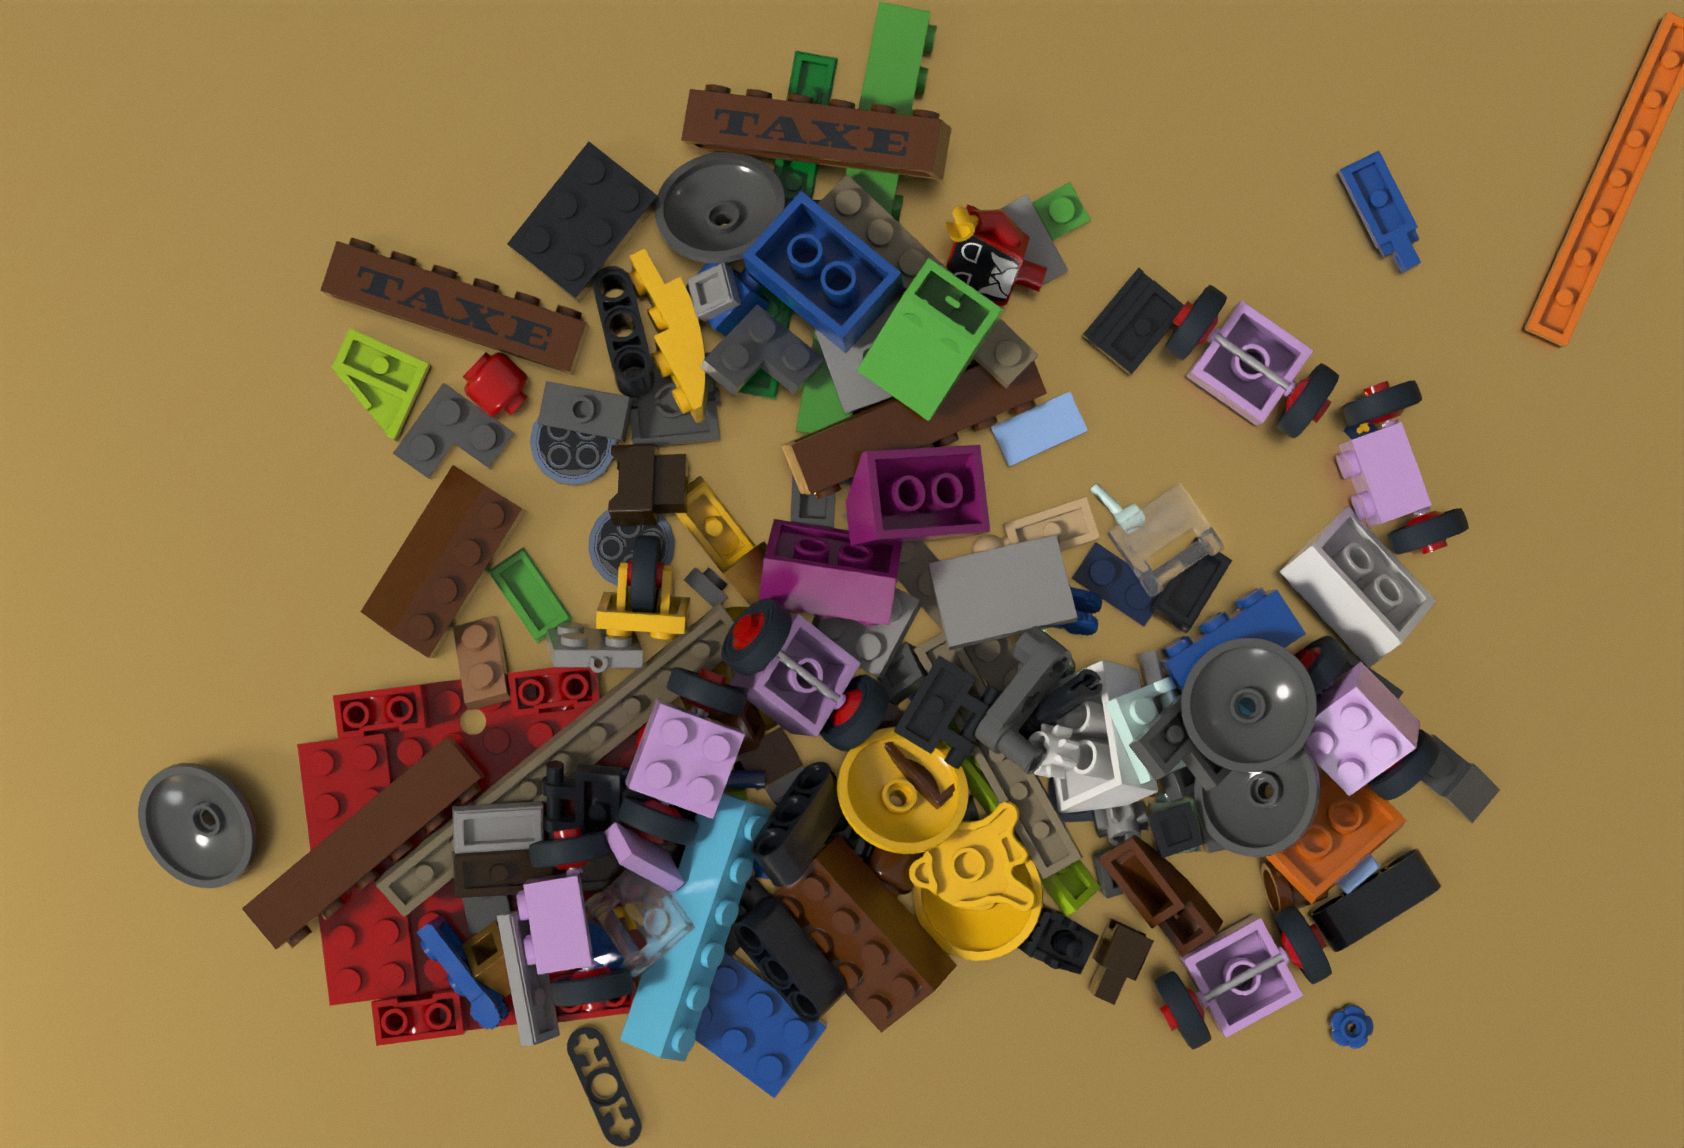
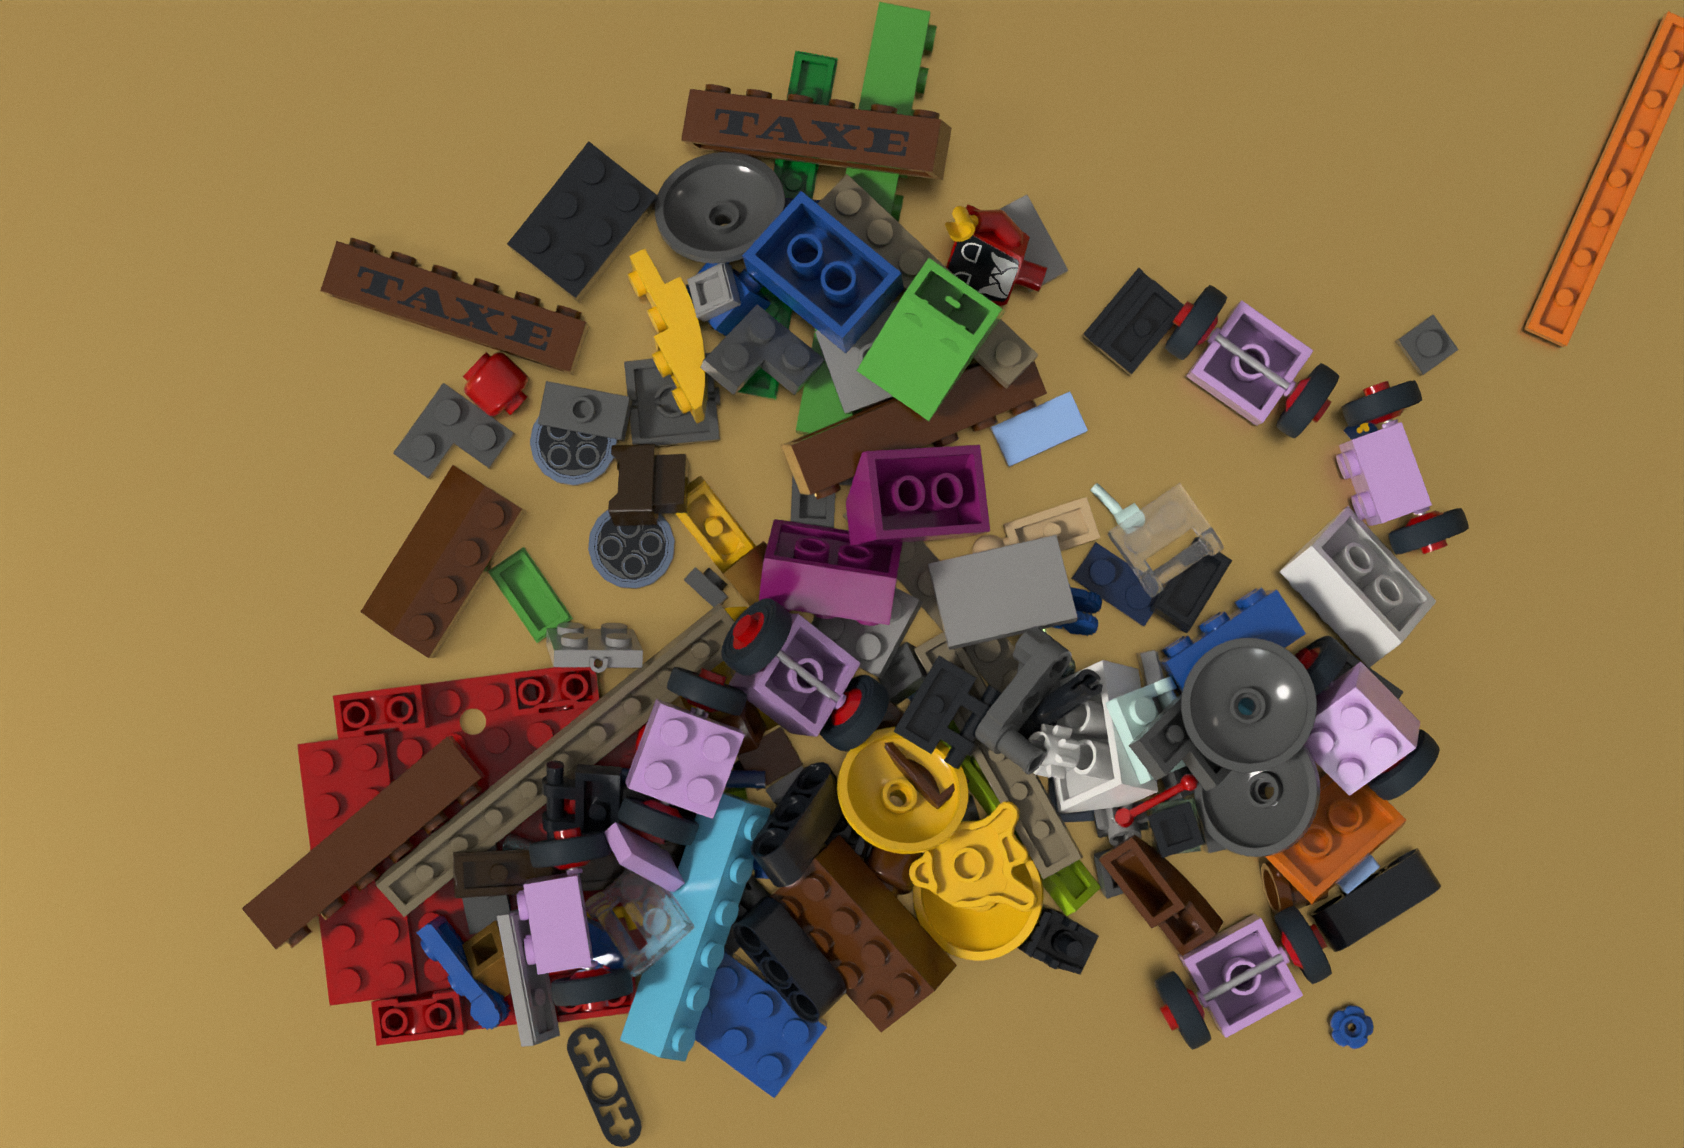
dark grey dish [138,763,257,888] -> none
lime wing [331,328,431,441] -> none
light grey tile [452,801,543,854] -> none
medium nougat plate [453,616,511,710] -> none
black beam [593,266,654,398] -> none
yellow plate [596,535,690,640] -> none
bright green plate [1032,182,1091,241] -> none
dark brown piece [1088,918,1154,1005] -> none
blue hinge [1338,150,1421,273] -> none
dark grey slope [1420,734,1500,823] -> none
none -> red hinge [1114,774,1198,828]
none -> dark grey plate [1396,315,1459,376]

